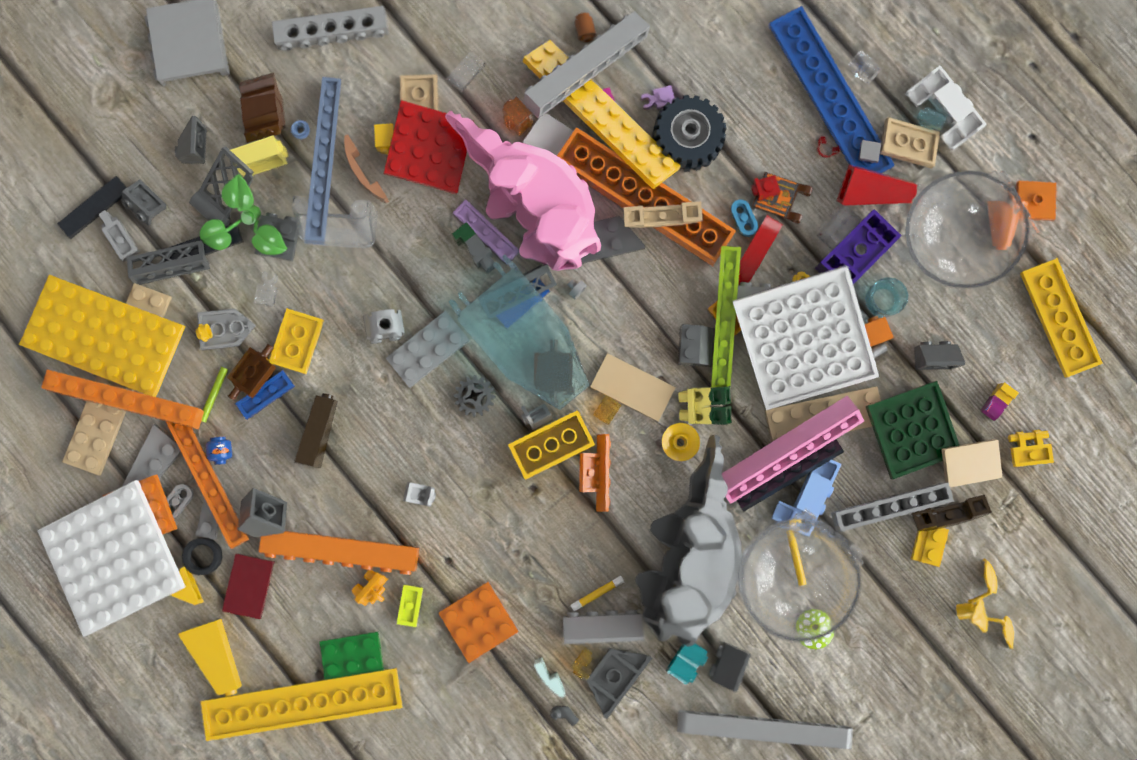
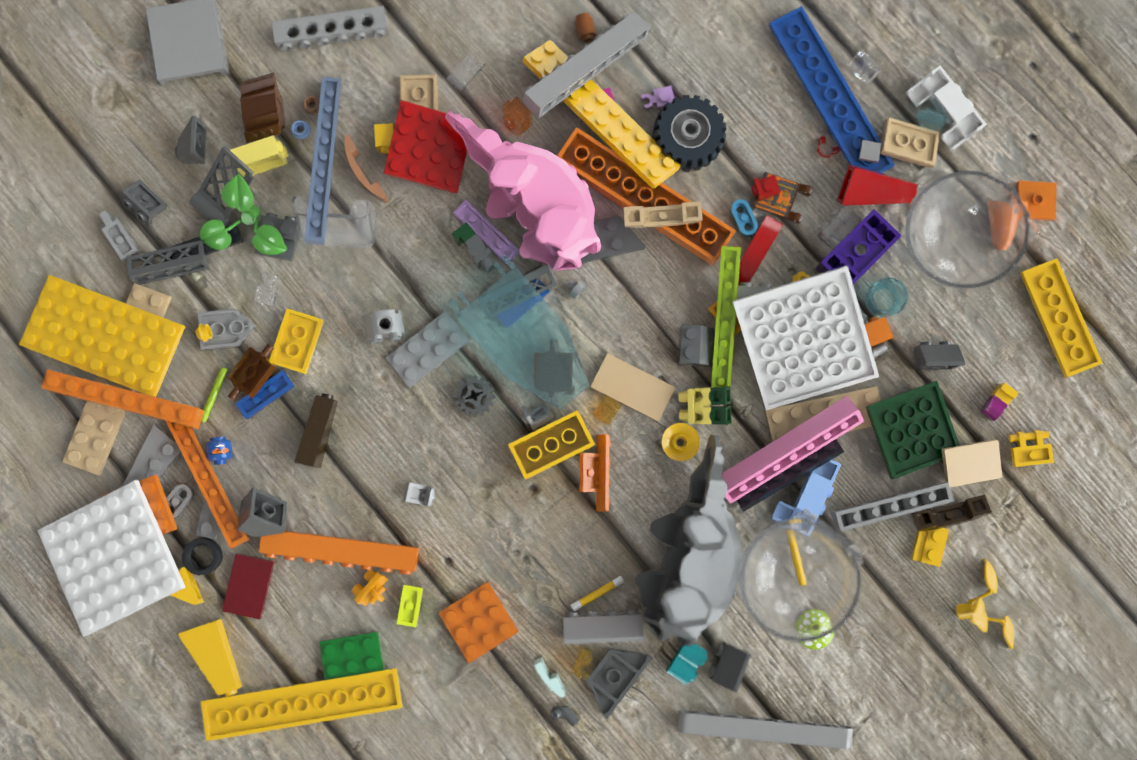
black tile [57,176,127,239] -> none
white tile [523,113,573,156] -> none
none -> medium nougat plate [303,96,320,115]

